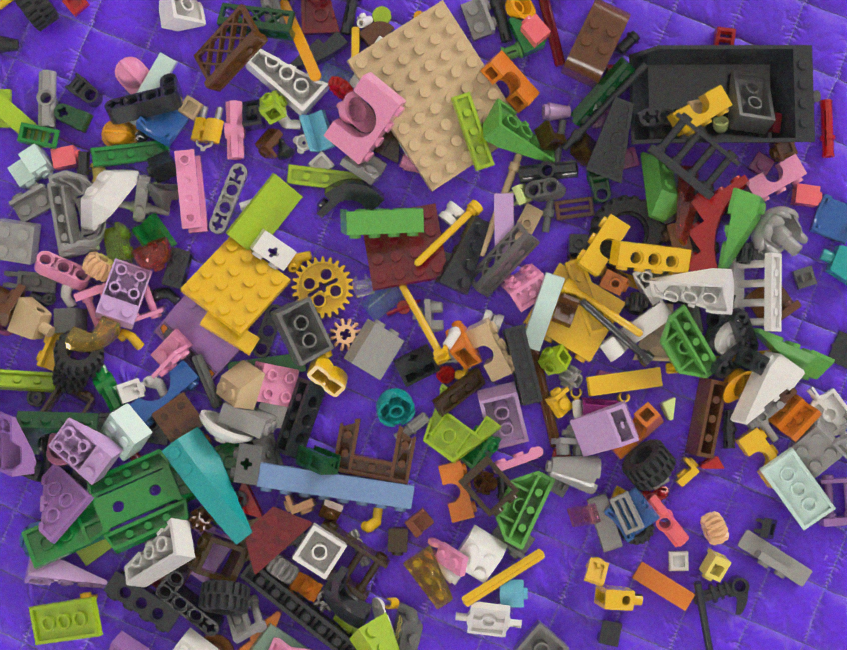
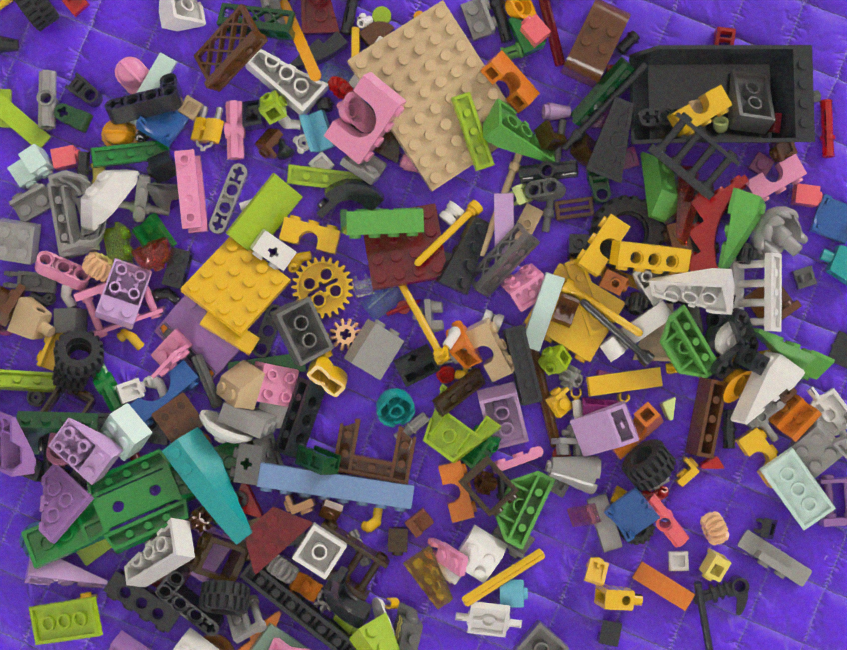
green slope [17,122,60,149] -> none
clear yellow brick [66,316,121,352] -> none
light grey tile [609,491,645,535] -> none
none -> yellow arch [279,215,341,255]
none -> black plate [316,97,335,112]

